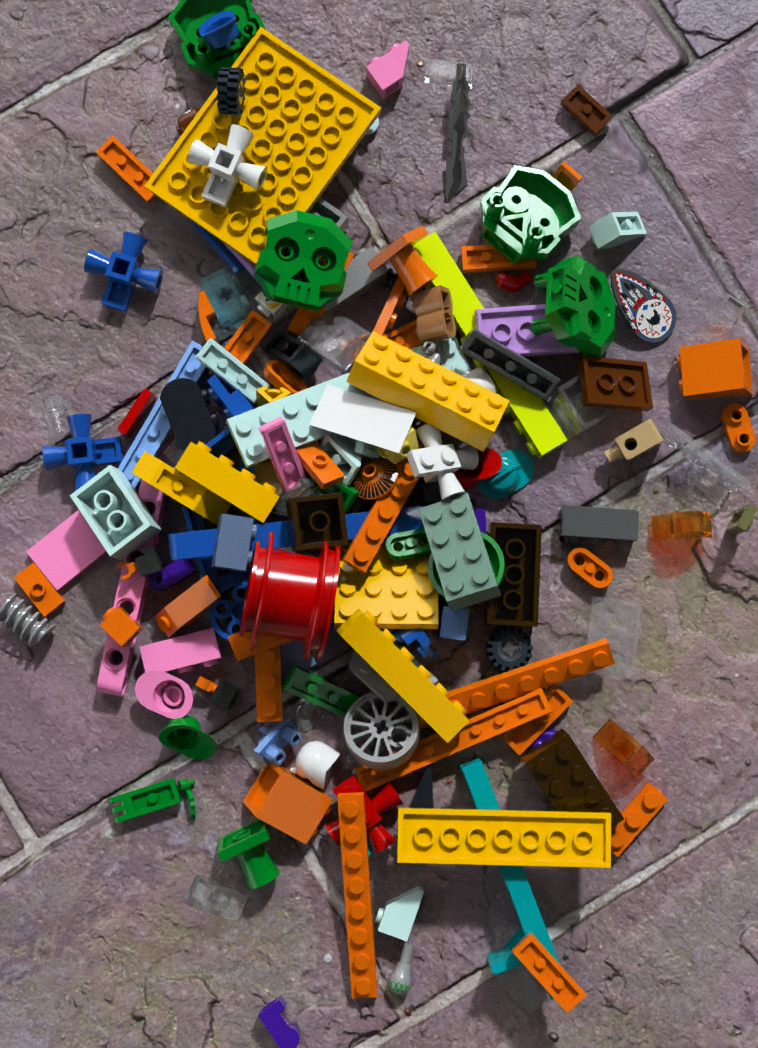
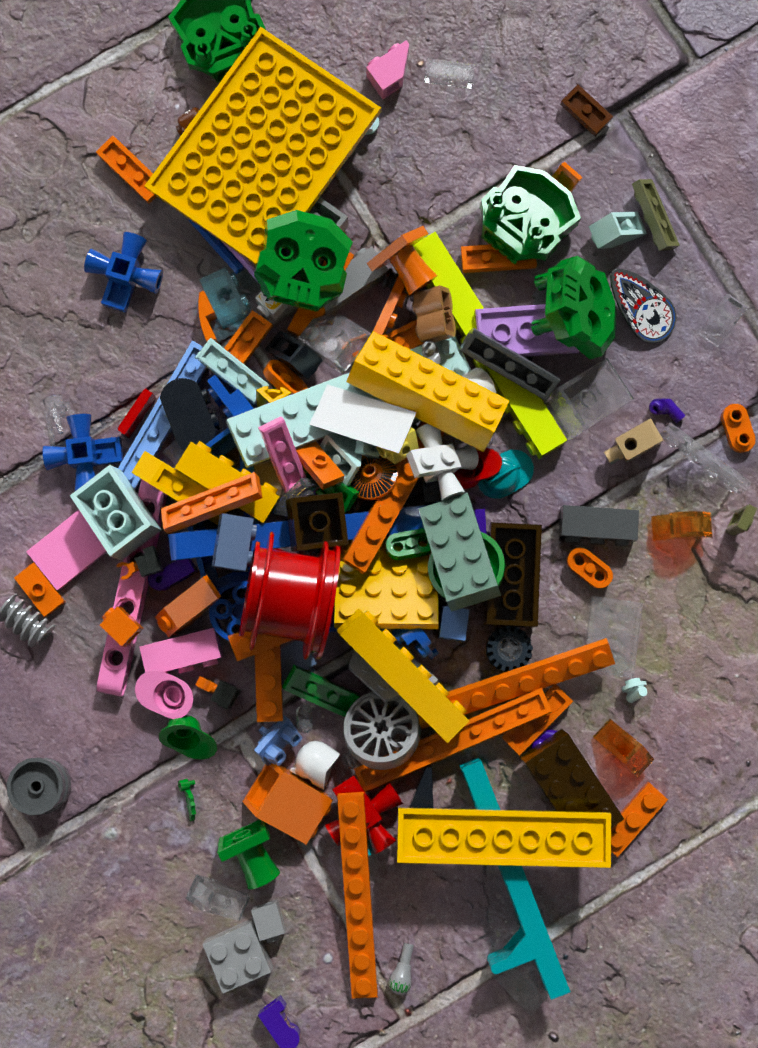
green hinge [108,777,182,823] -> none
white brick [188,124,267,208] -> none
blue piece [199,11,239,51] -> none
black wheel [217,67,245,115] -> none
light aqua slope [374,886,424,941] -> none
dark grey sword [445,63,471,200] -> none
red arm [495,270,533,293] -> none
orange plate [512,932,587,1013] -> none
reddish brown plate [578,356,653,412] -> none
orange slope [676,338,753,400] -> none
none -> dark grey wheel [7,758,71,815]
none -> orange plate [161,472,263,534]
none -> light grey brick [202,918,273,994]
none -> light grey brick [251,899,286,943]
none -> light aqua plate [622,678,647,703]
none -> olive plate [632,179,680,251]
none -> dark purple arm [649,398,686,423]

